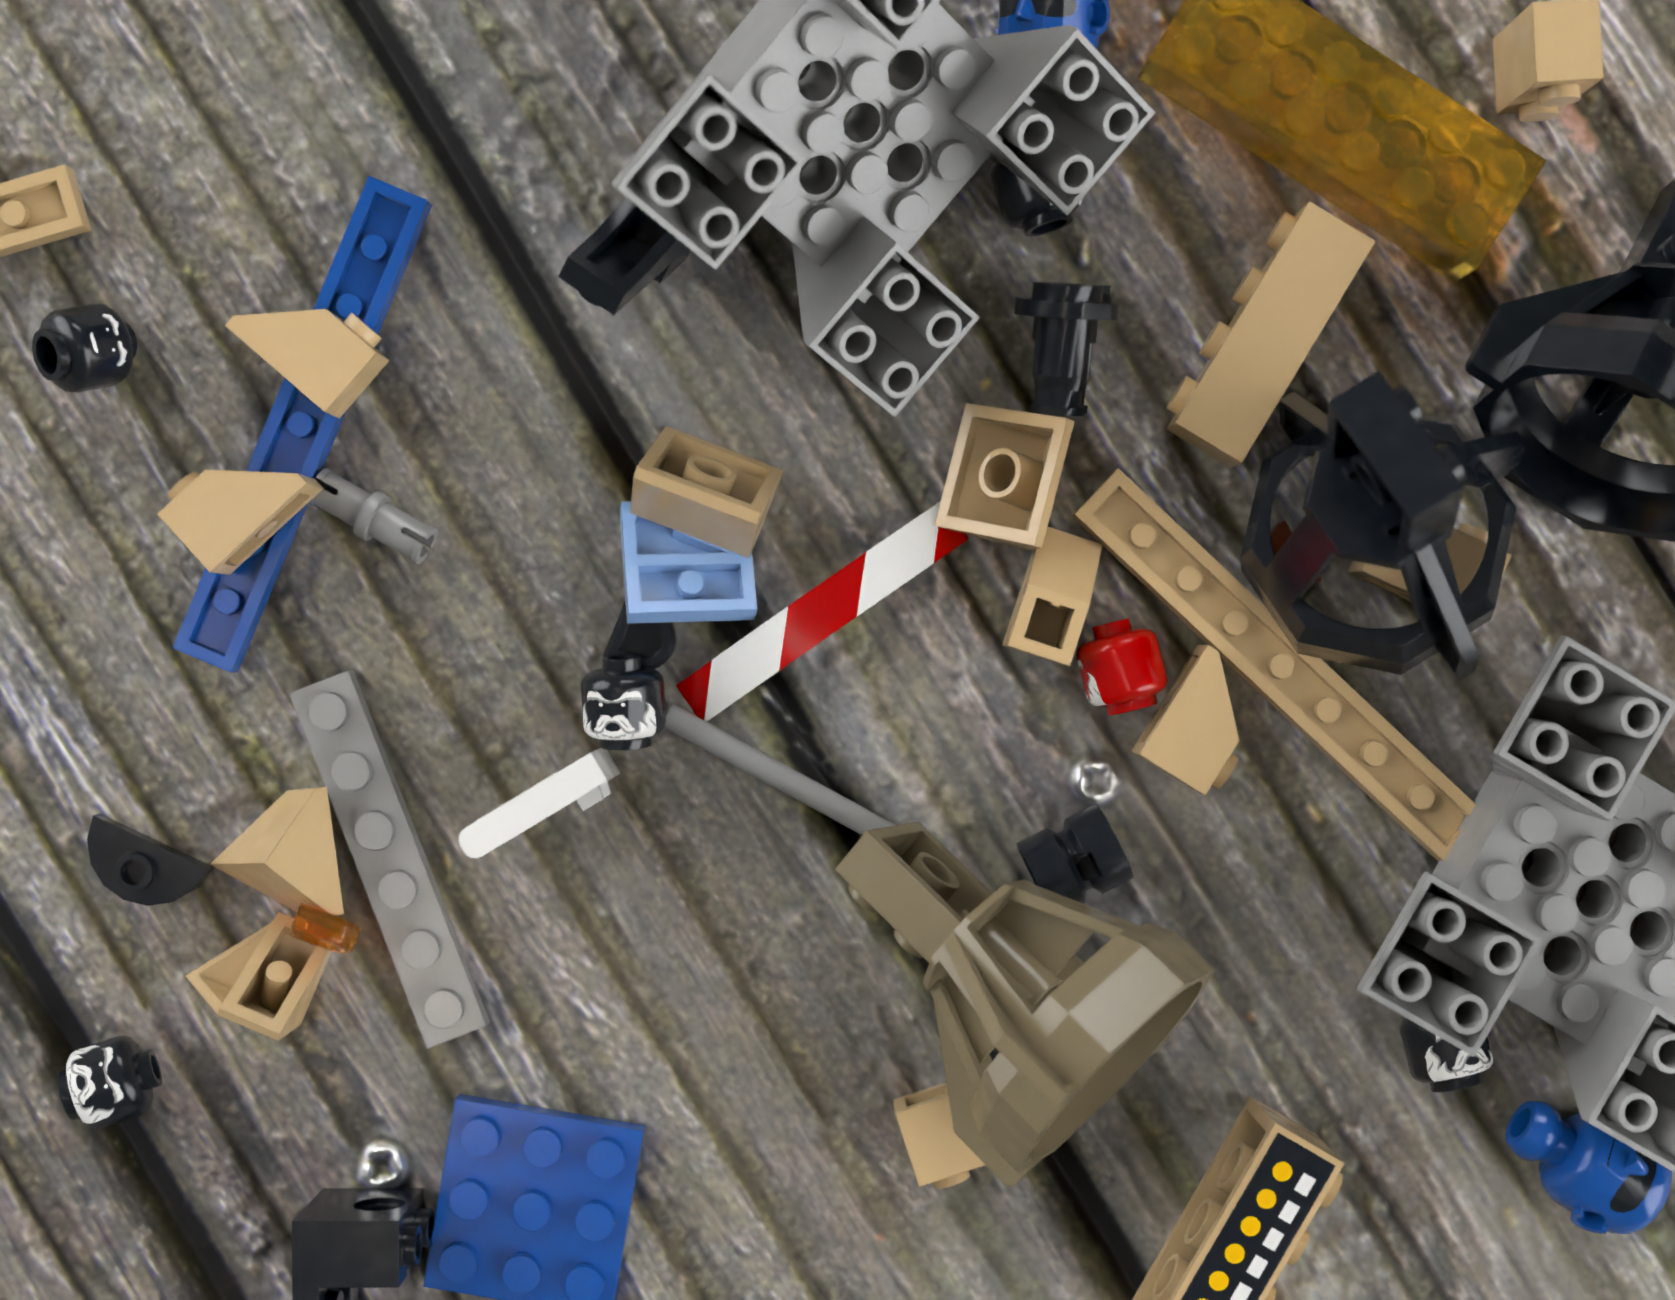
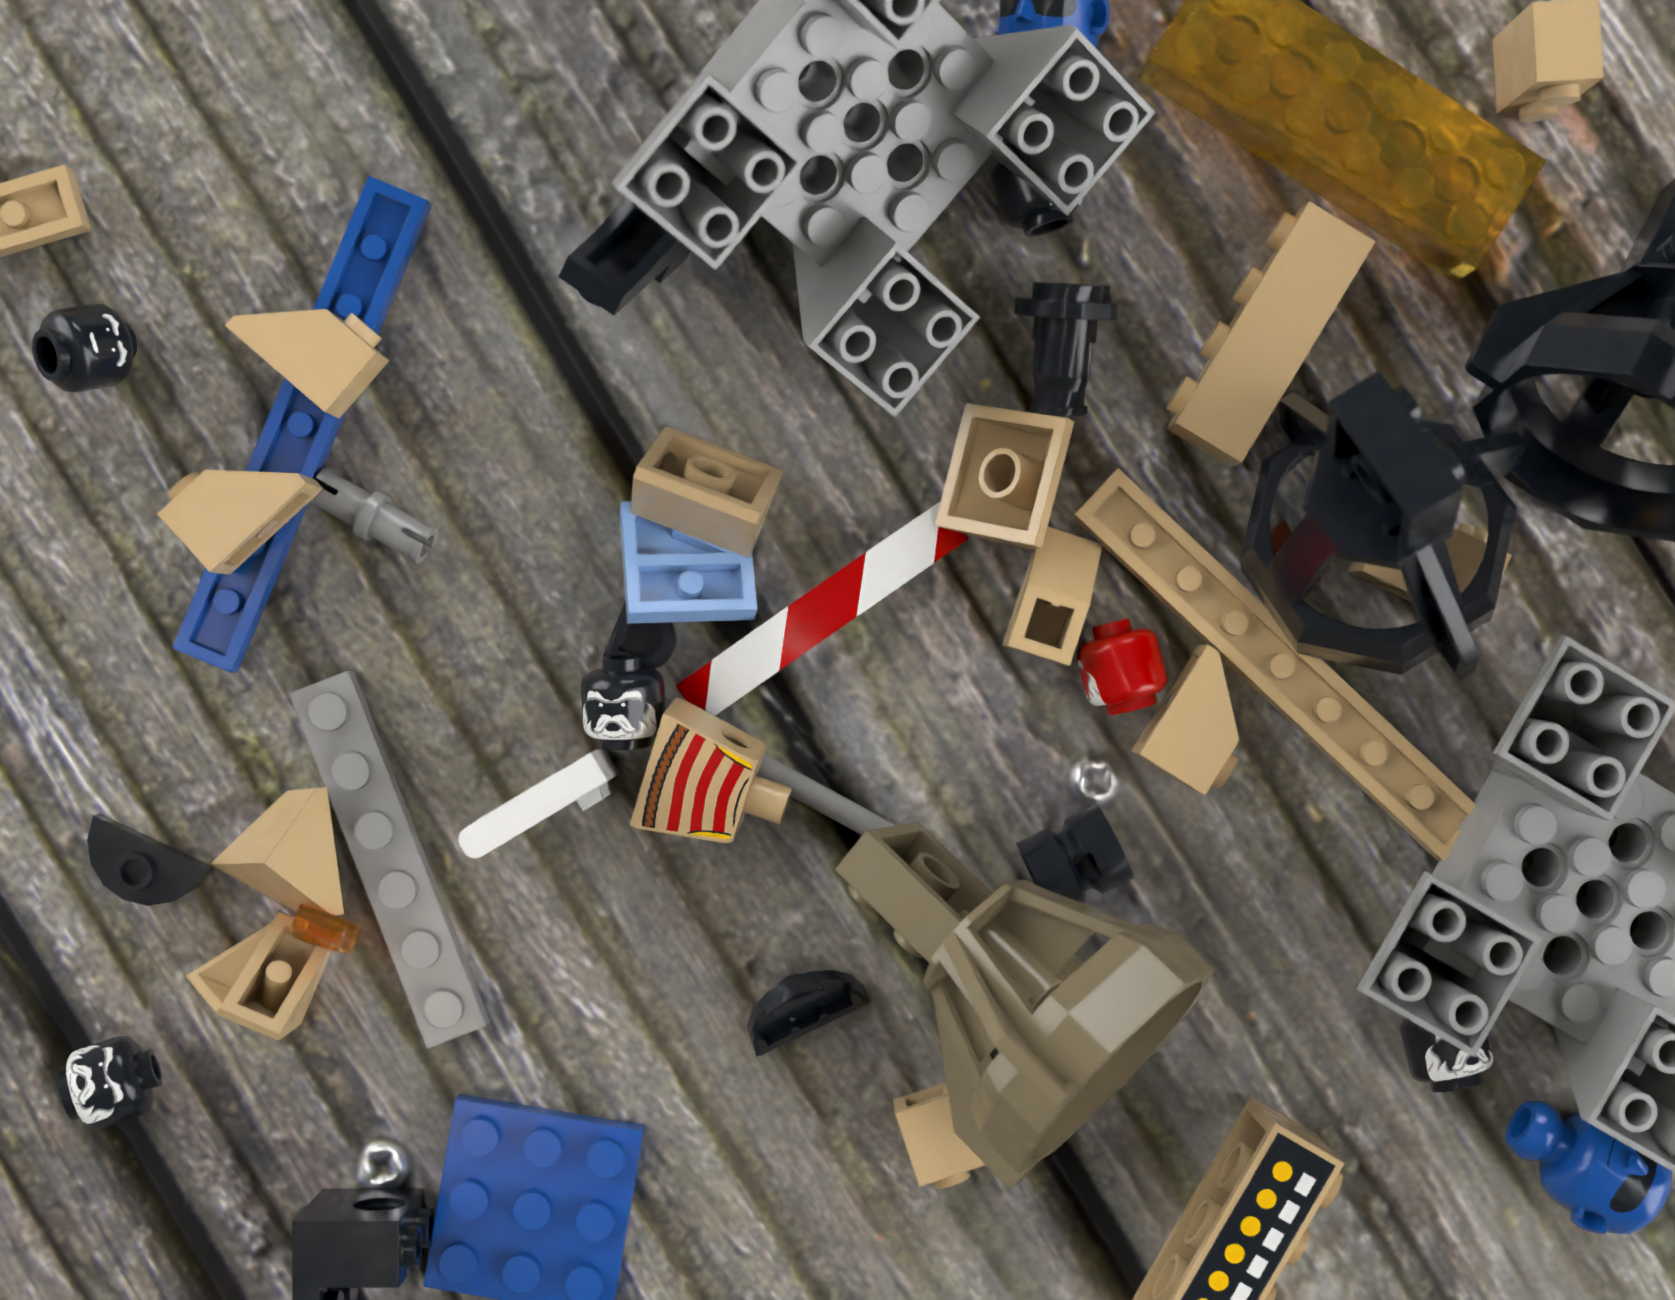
none -> tan torso [629,697,792,843]
none -> black plate [747,970,870,1057]

